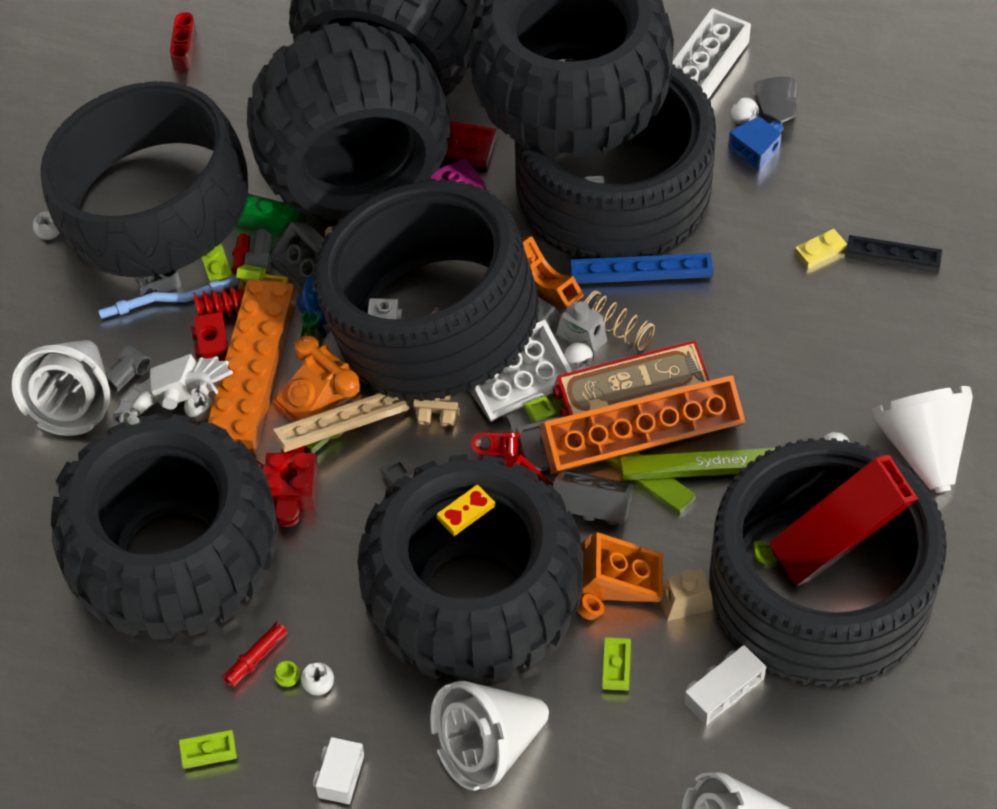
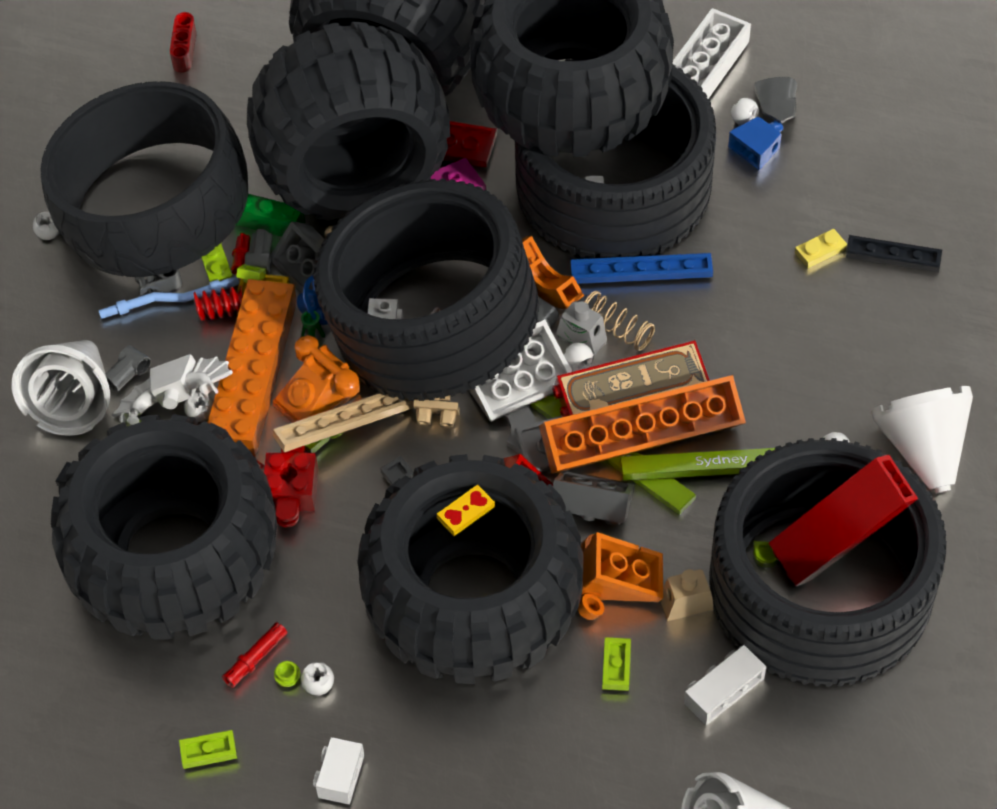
red brick [191,312,229,361] -> none
white cone [430,681,549,791] -> none
red piece [471,431,521,458] -> none
lime tile [523,395,557,423] -> none

